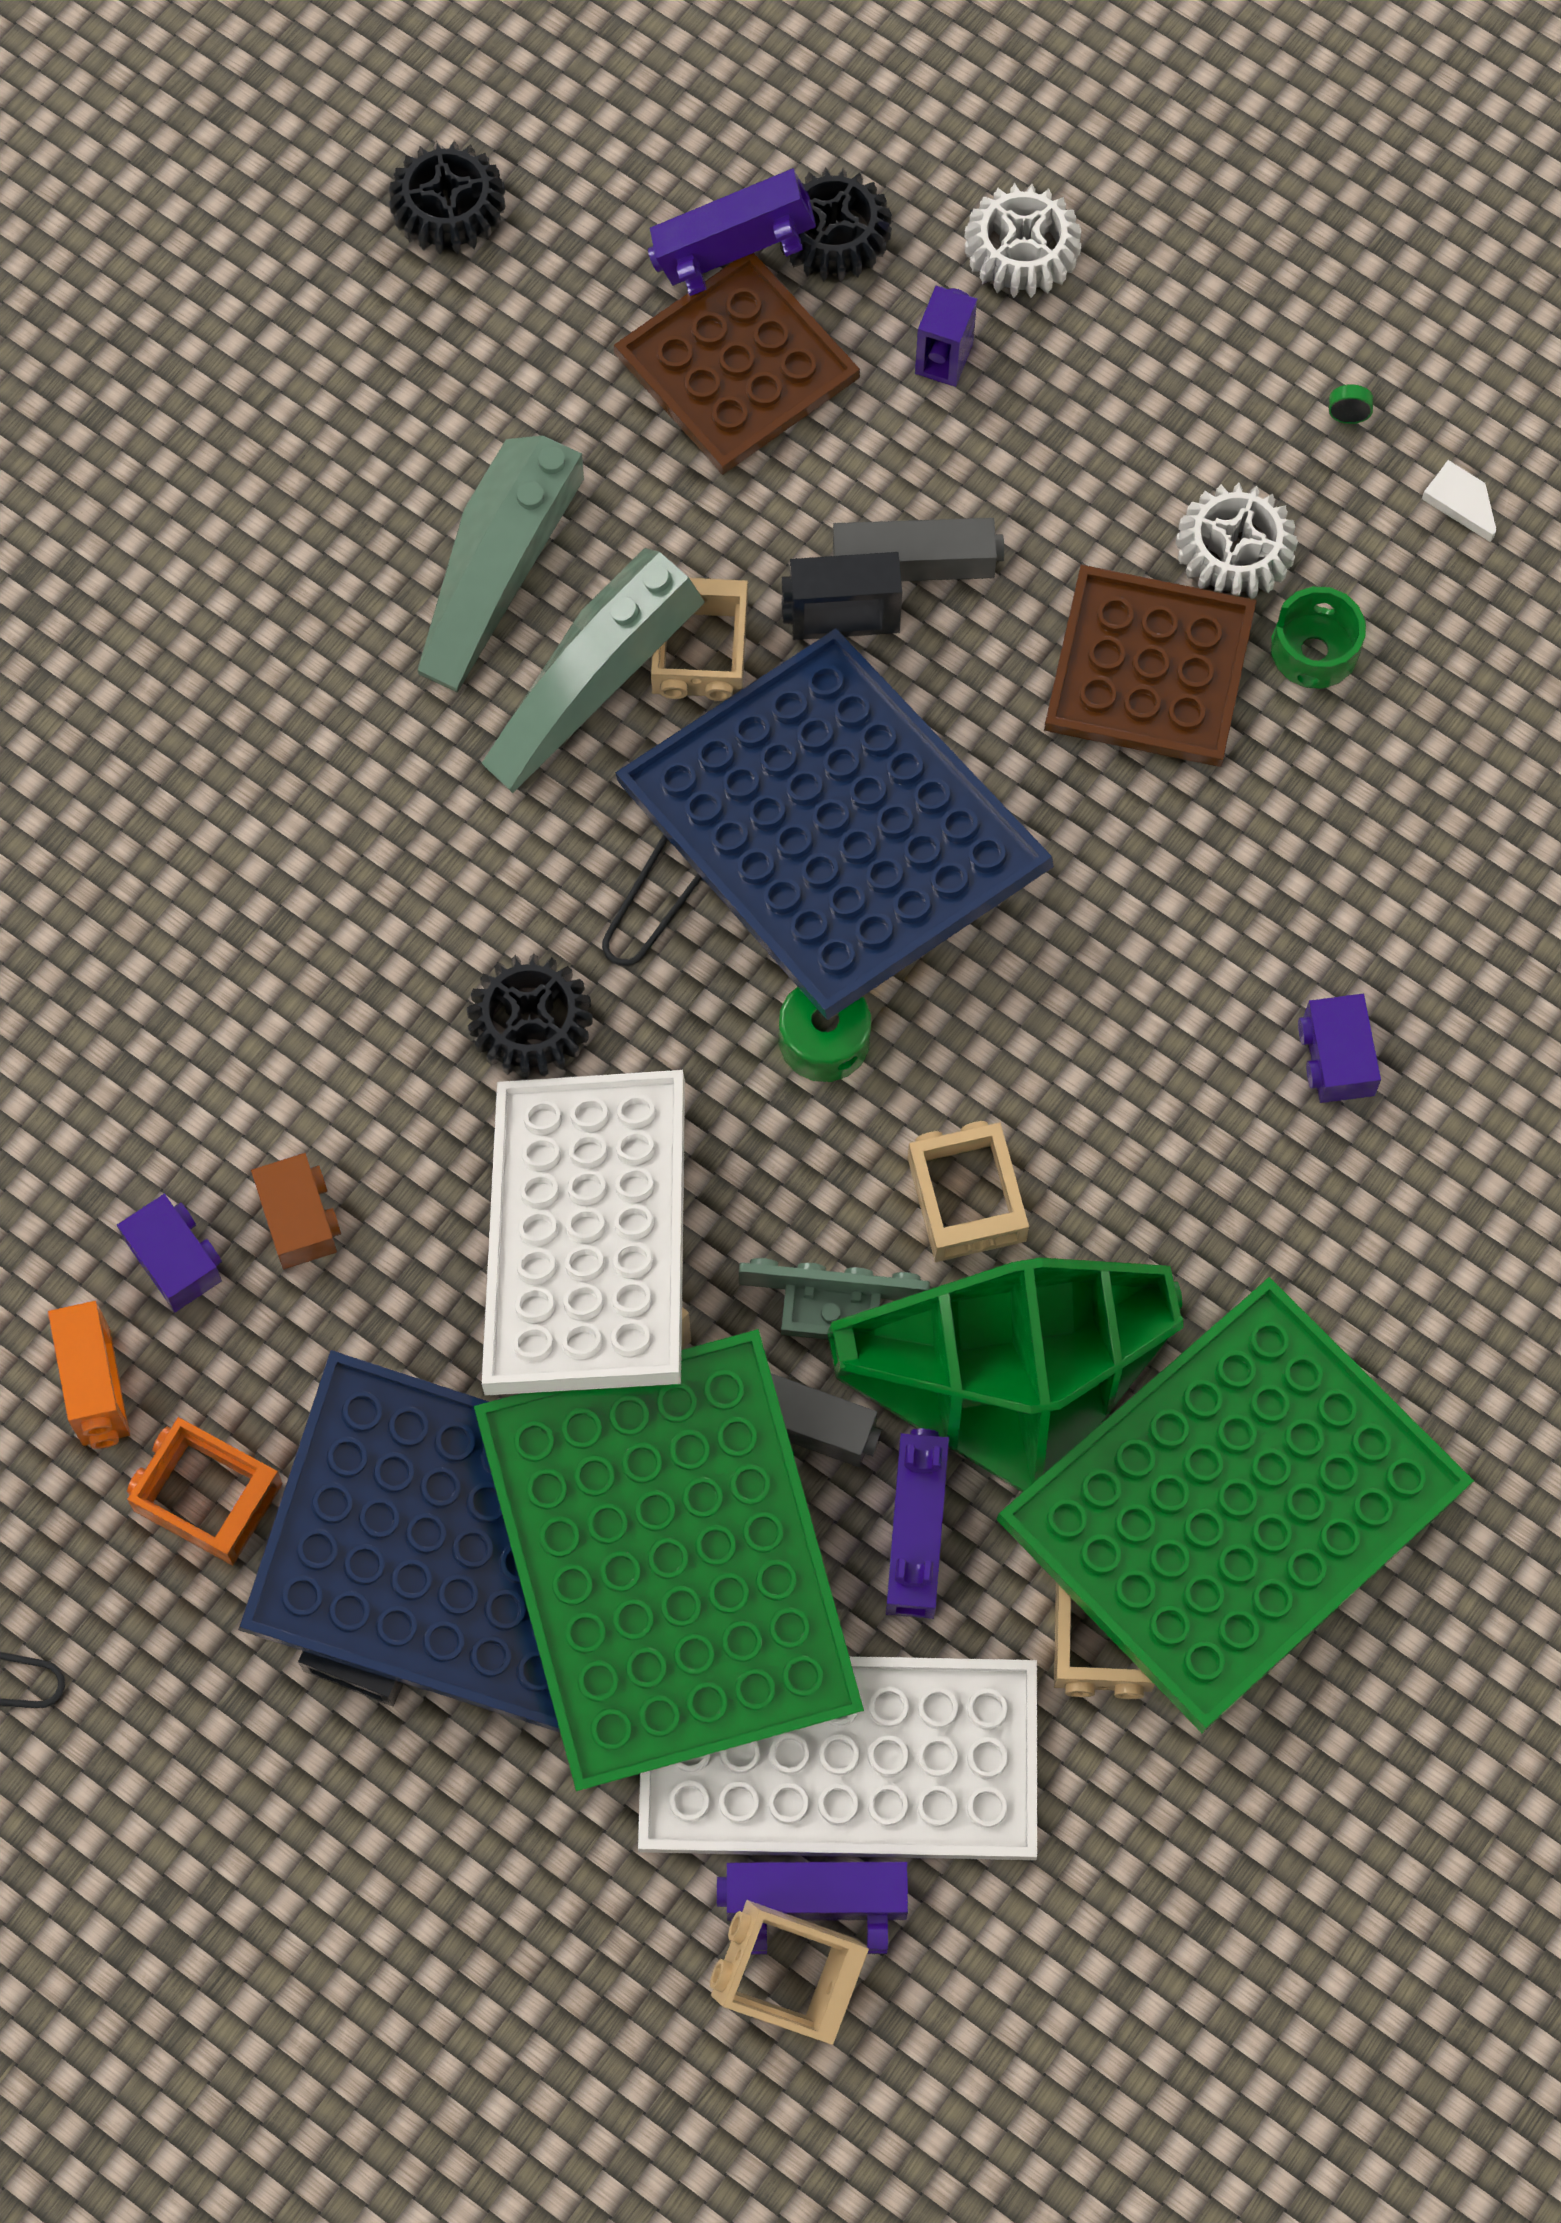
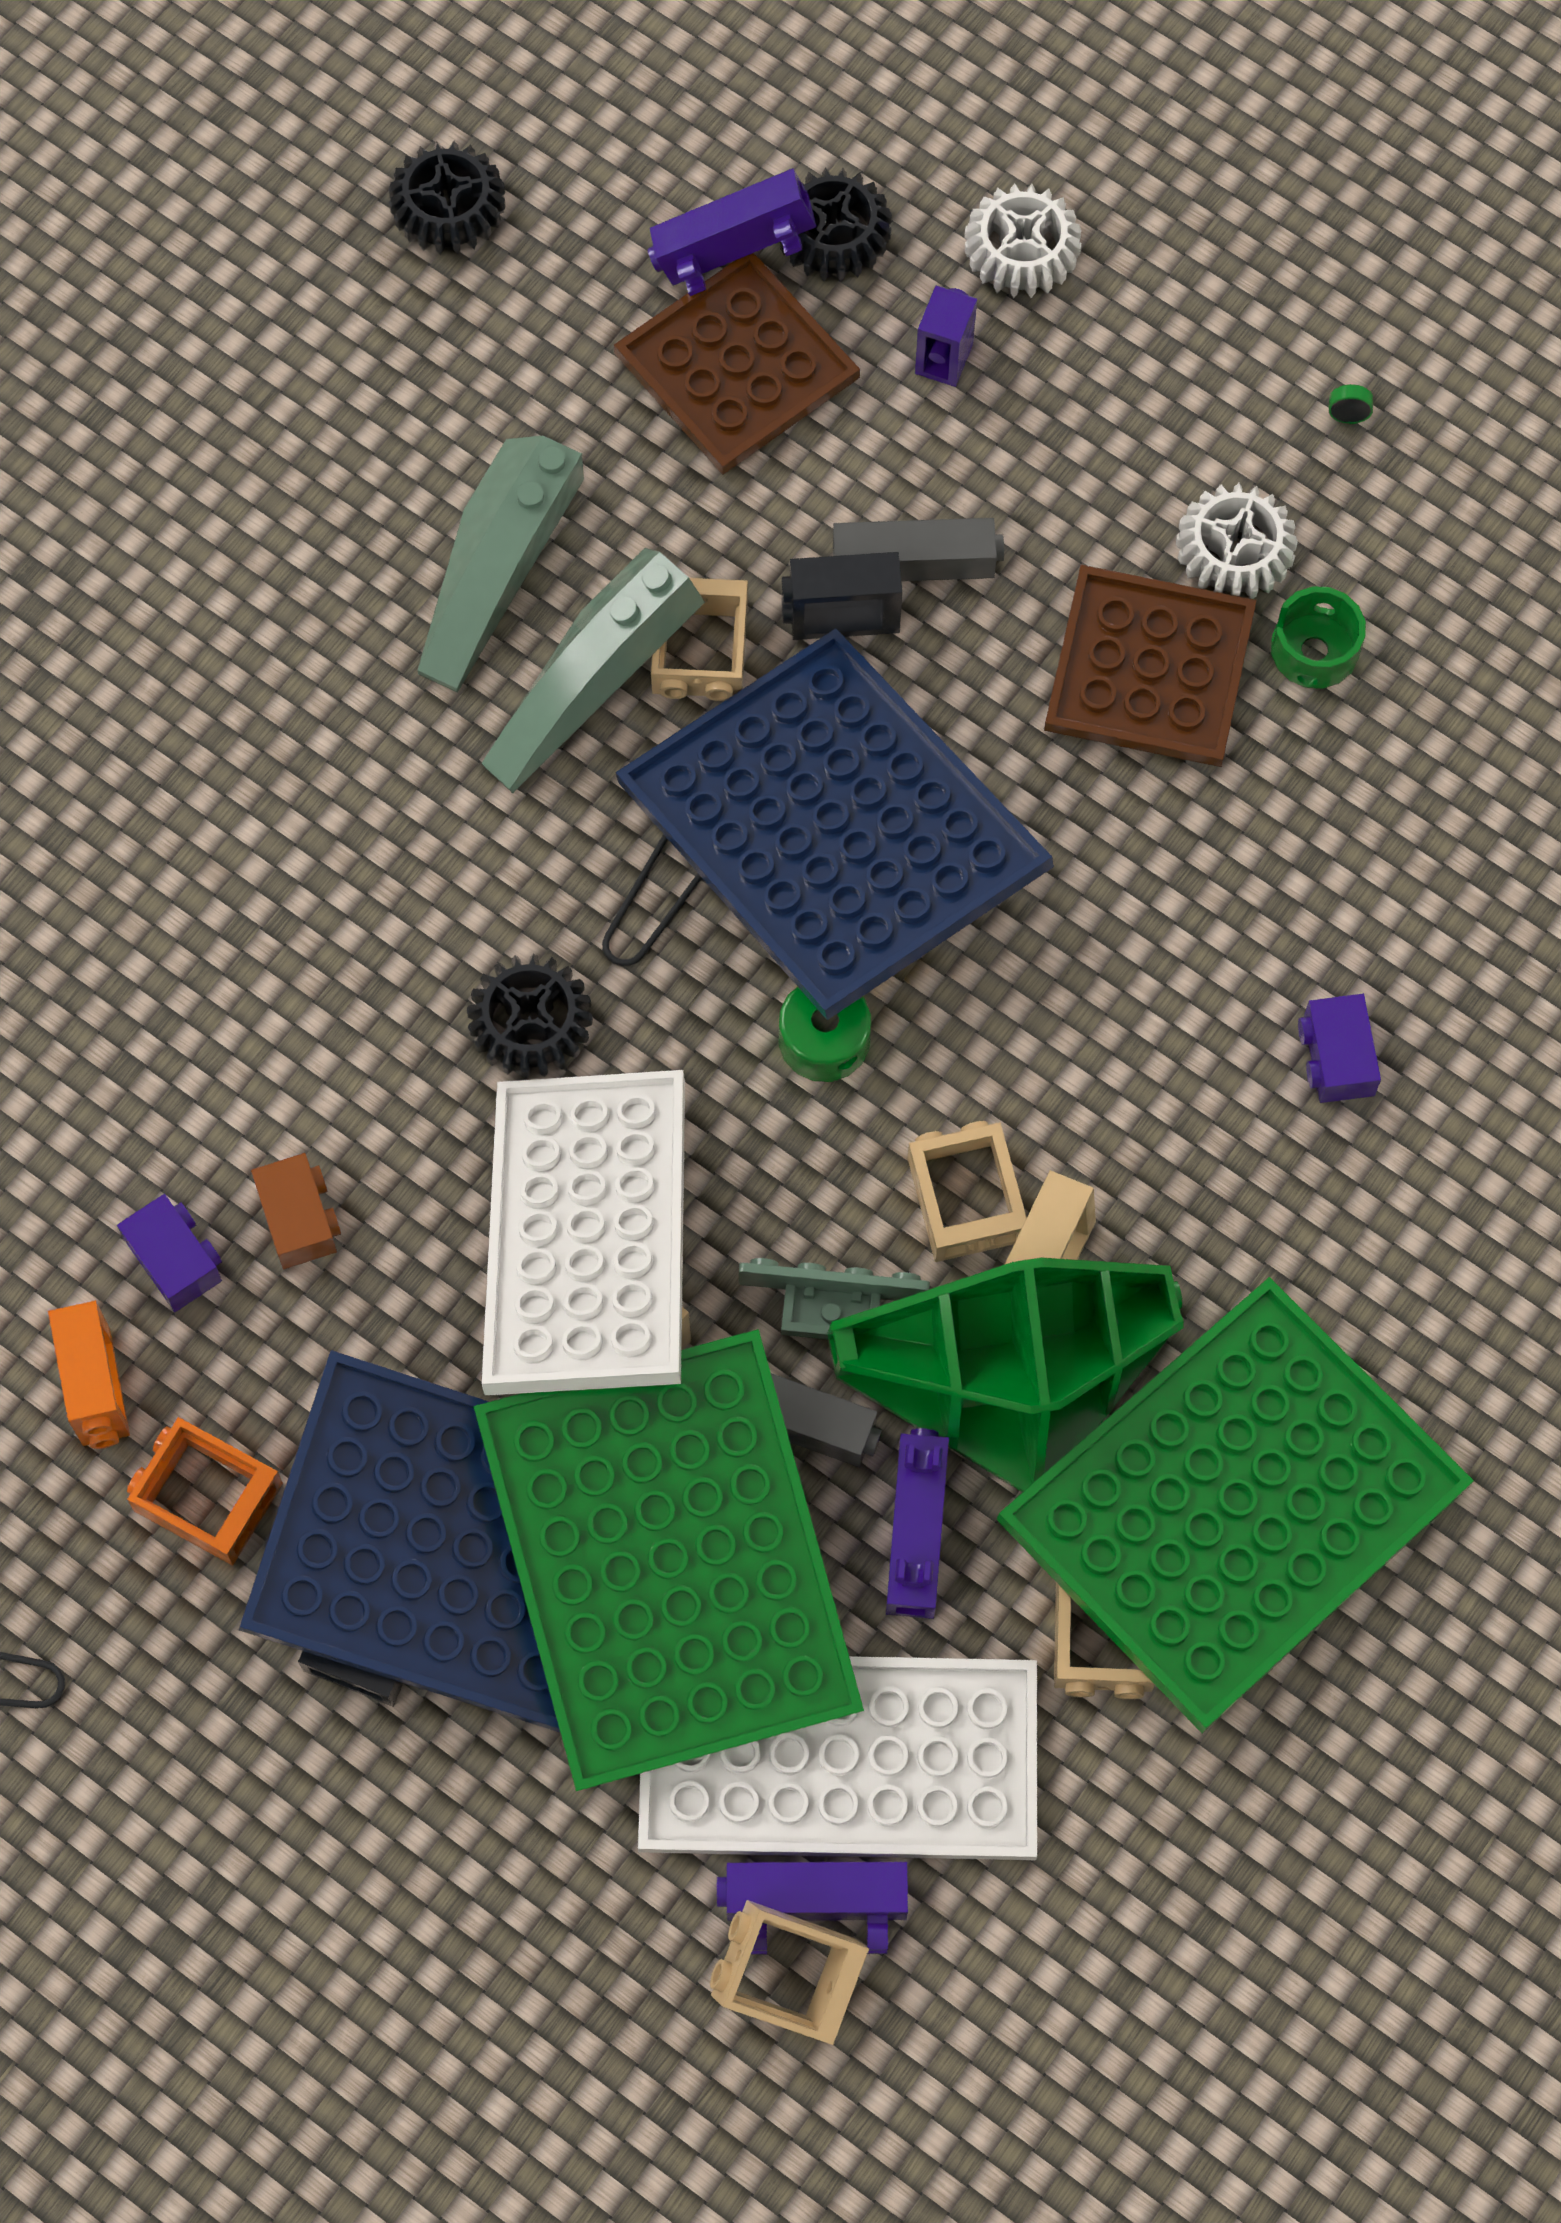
white tile [1422,460,1496,542] -> none
none -> tan window [1005,1170,1096,1264]

